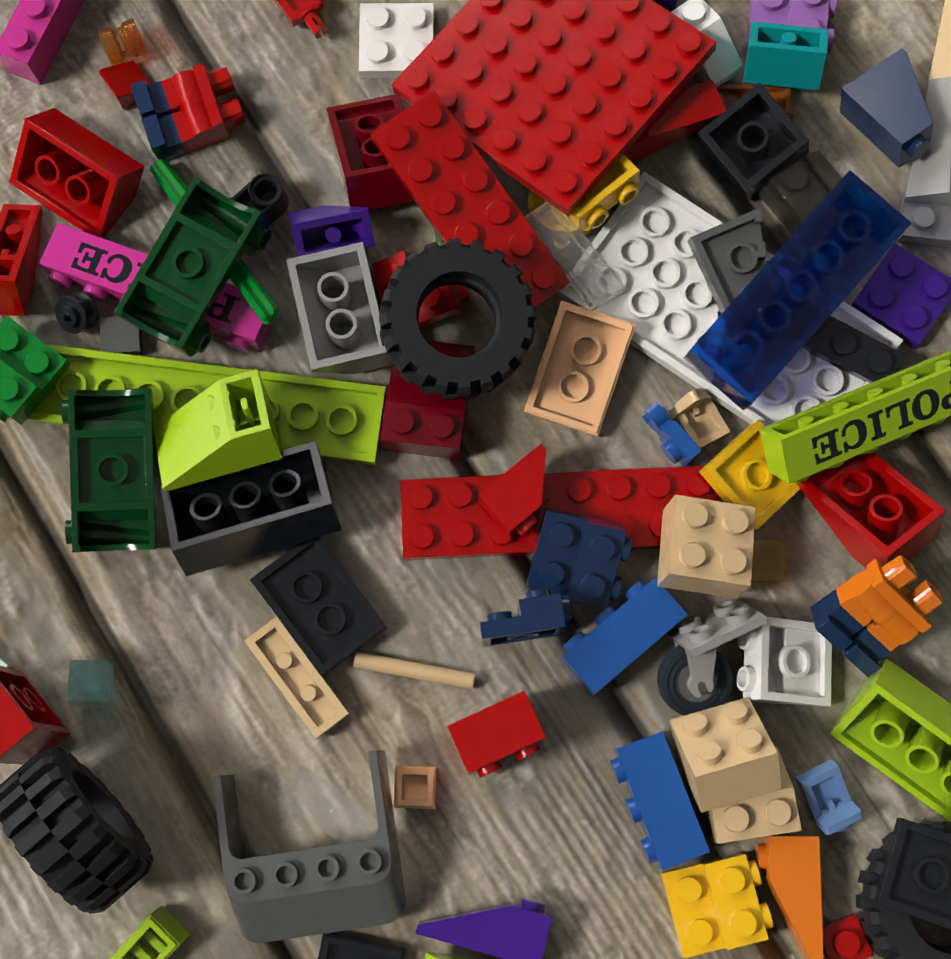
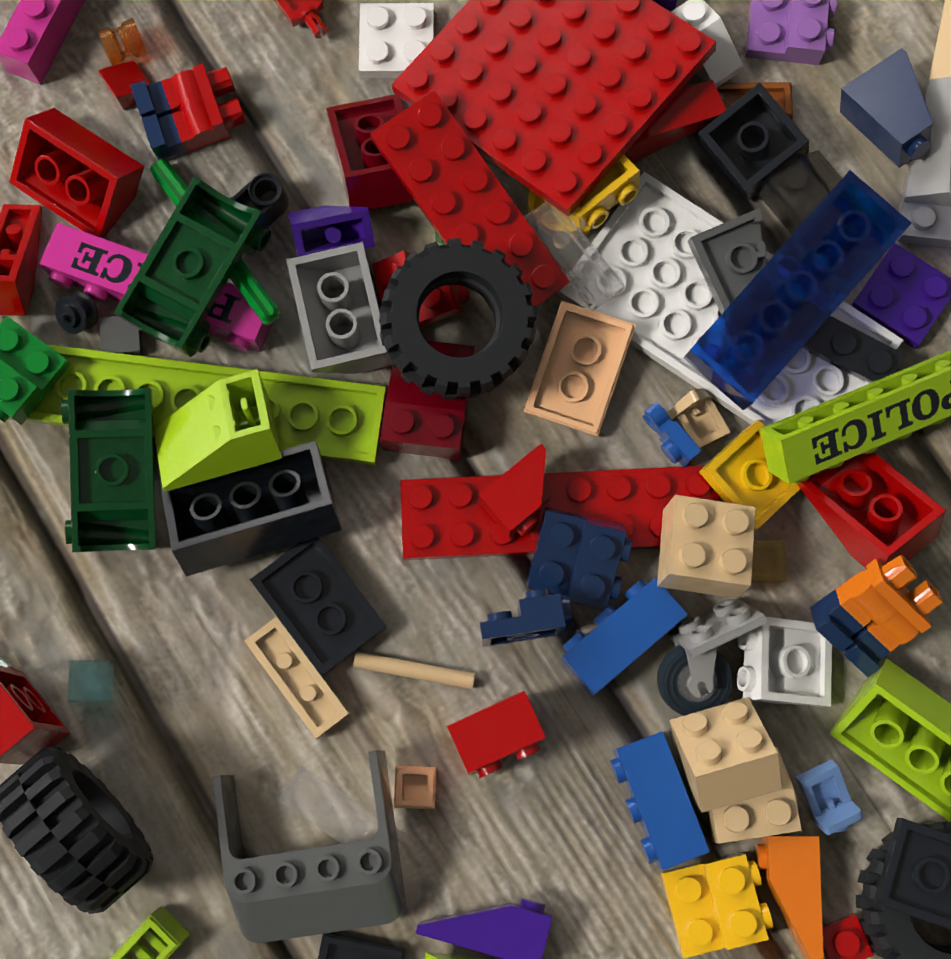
teal brick [743,21,829,90] -> none

